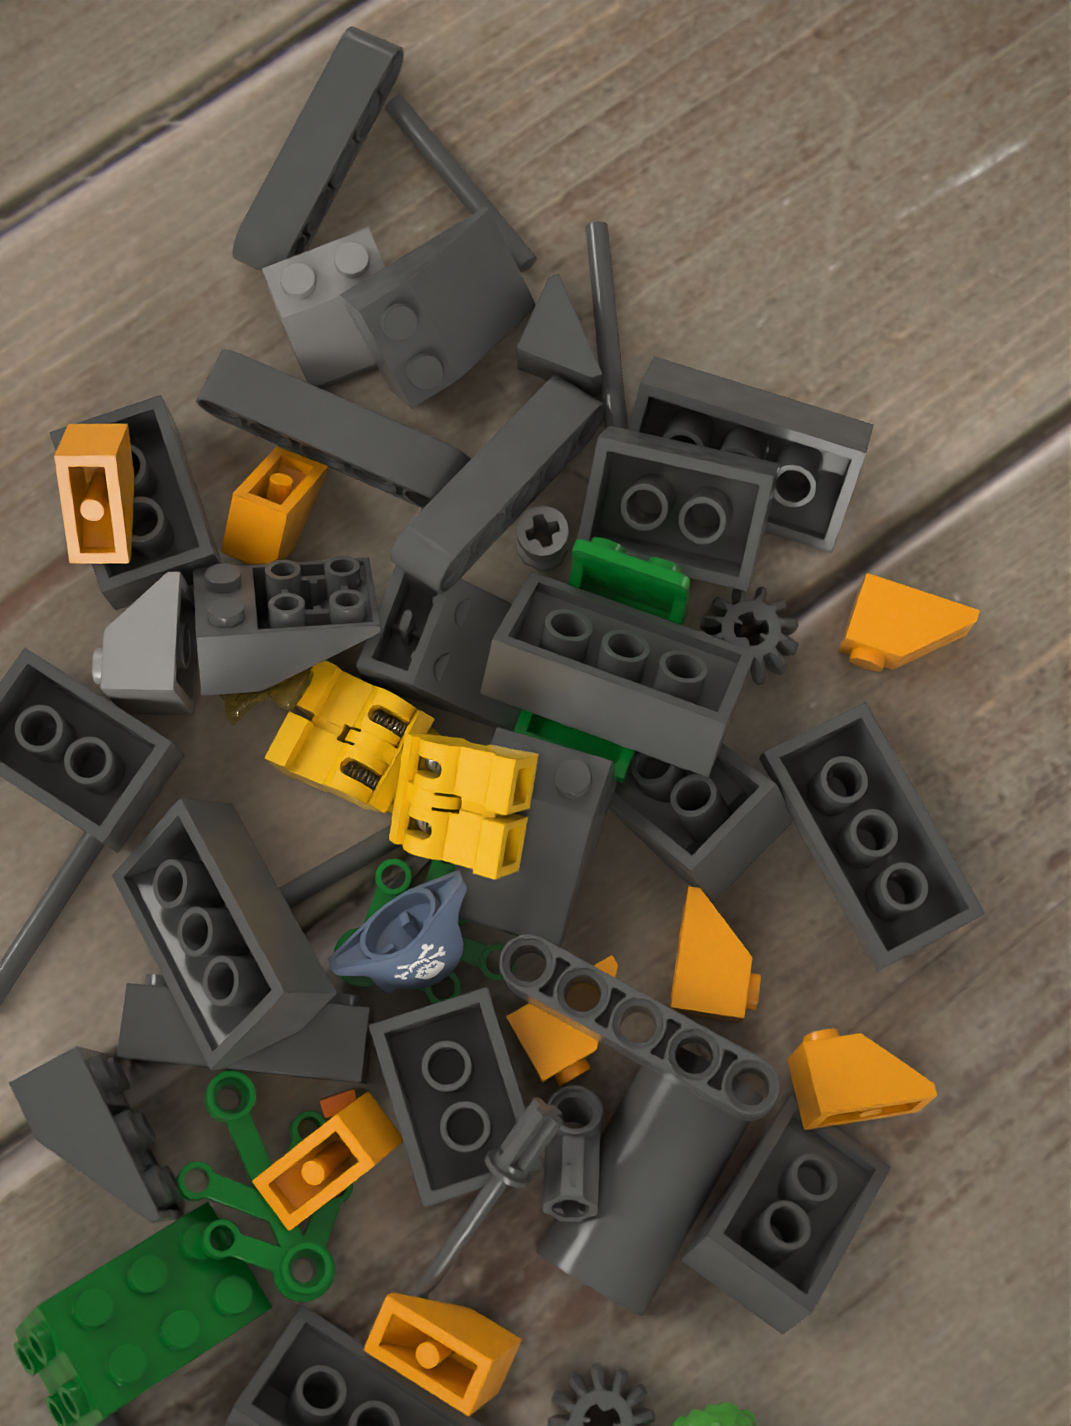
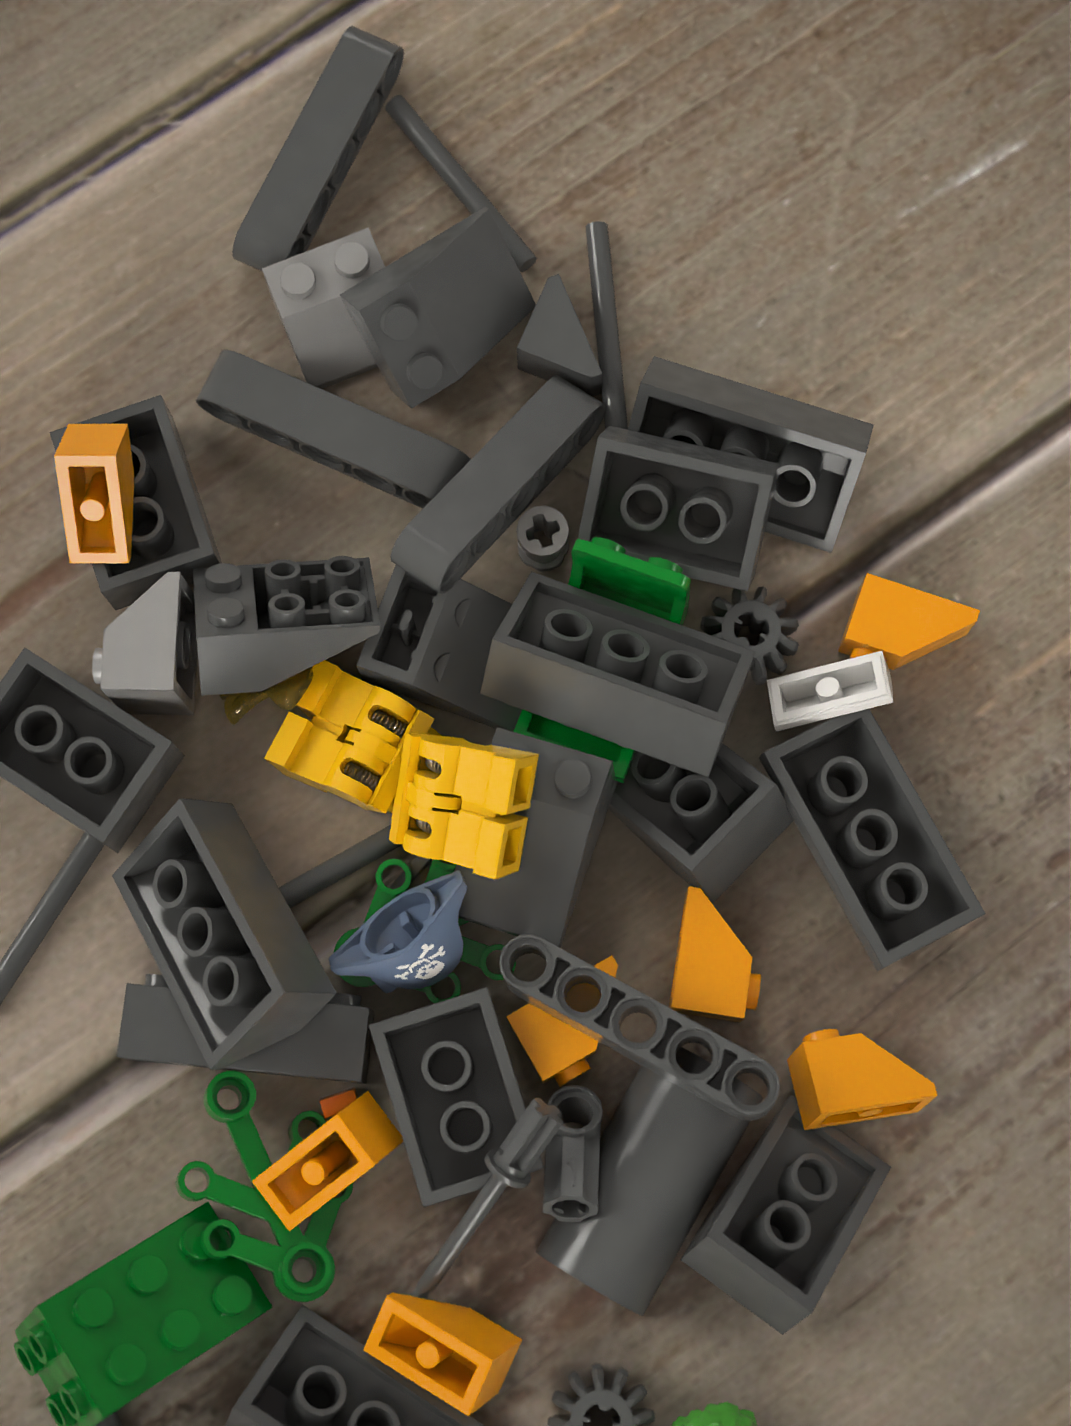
dark grey slope [9,1046,184,1223] -> none
light orange slope [221,446,329,565] -> none
none -> white slope [767,651,893,732]

